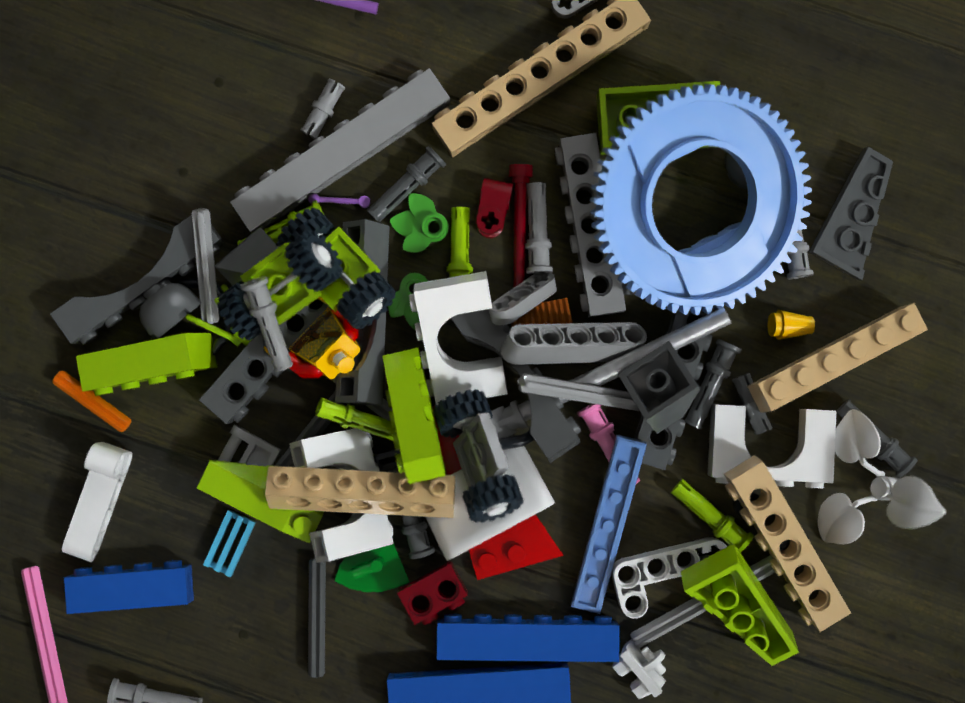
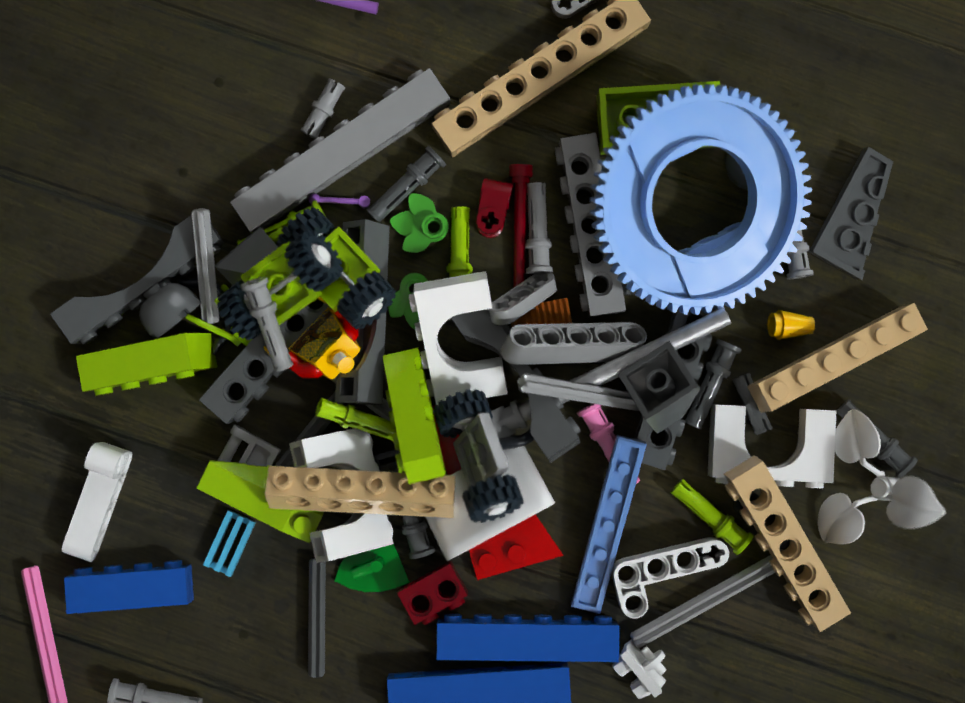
orange axle [52,371,132,432] -> none
lime wedge [680,543,799,666] -> none

